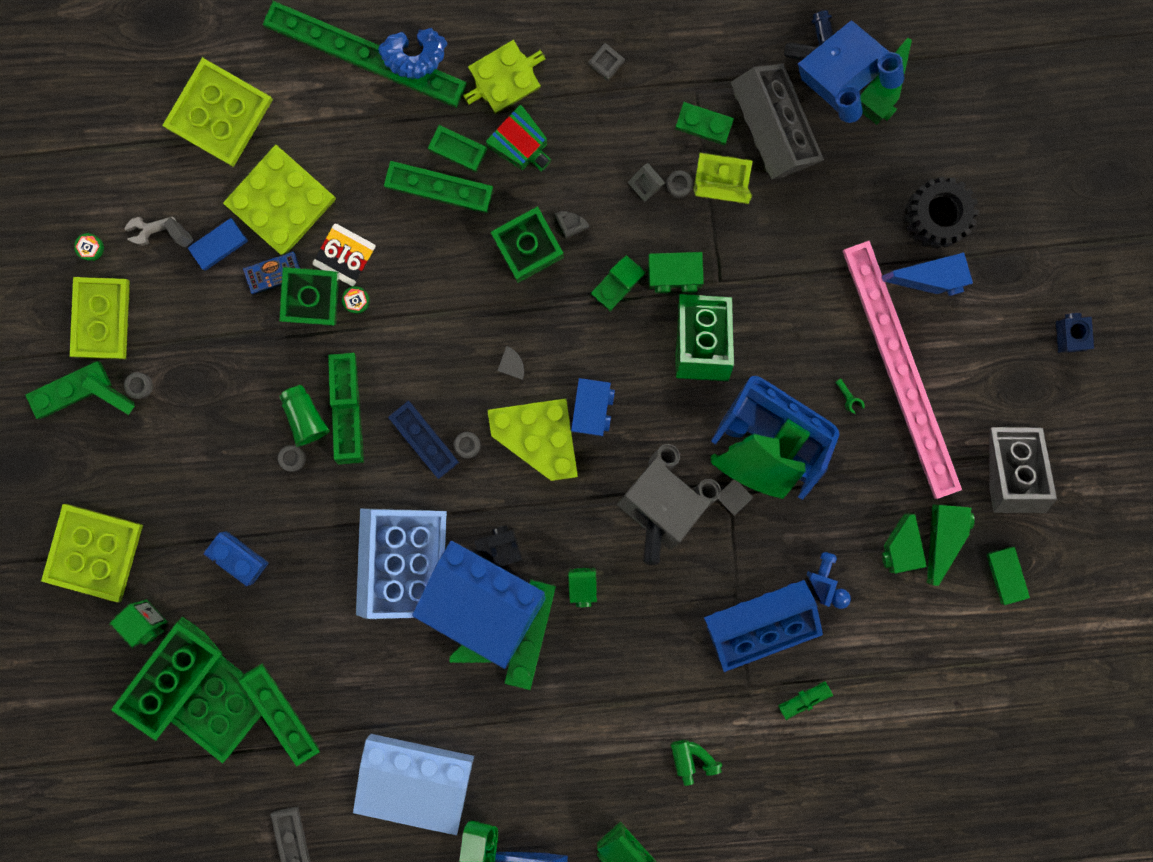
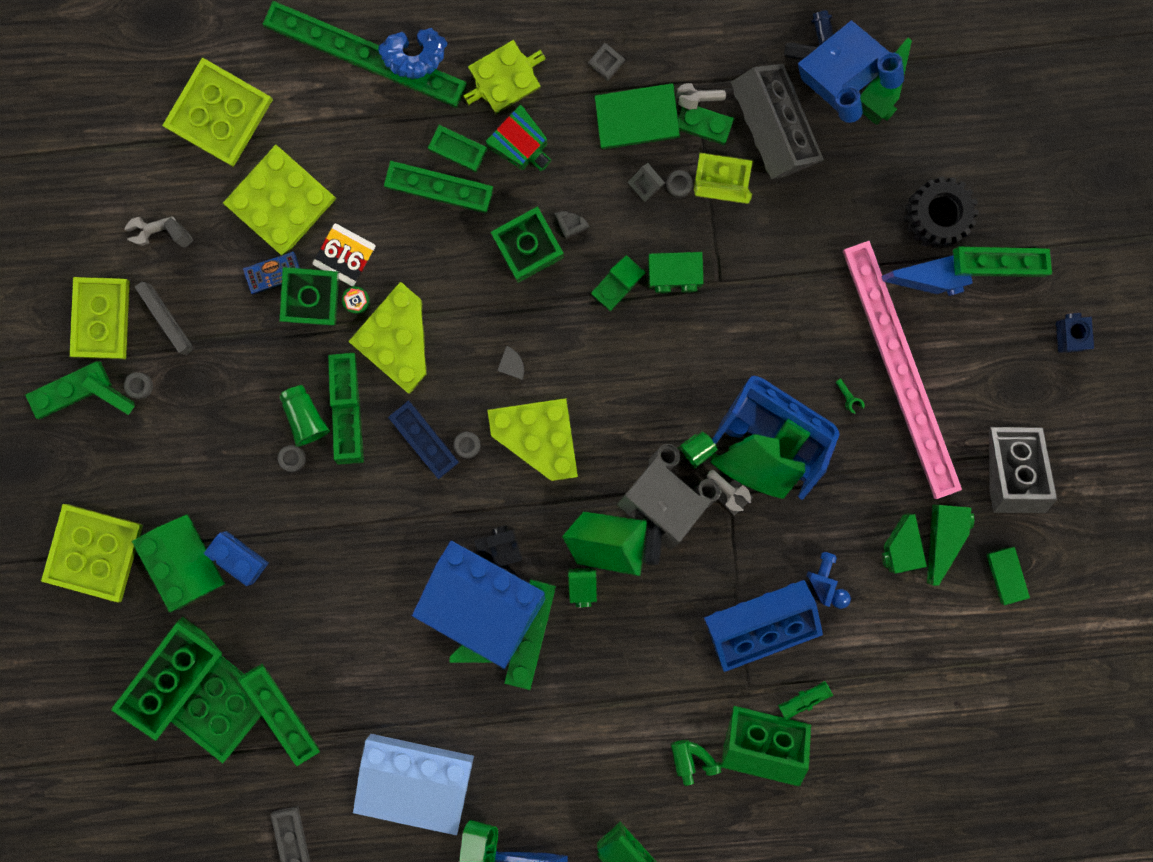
tile [74,233,104,261] -> none
green brick [110,599,168,647] -> none
blue tile [188,218,248,271] -> none
light blue slope [356,508,447,619] -> none
blue brick [571,378,615,436] -> none
green slope [676,294,734,381] -> none
none -> green slope [132,514,225,612]
none -> dark grey tile [135,282,194,355]
none -> lime plate [348,282,427,394]
none -> green slope [562,512,647,576]
none -> green tile [595,83,680,149]
none -> light grey bar [676,83,726,109]
none -> green piece [677,431,717,469]
none -> light grey bar [707,470,751,511]
none -> green slope [721,706,811,787]
none -> green plate [953,247,1052,277]

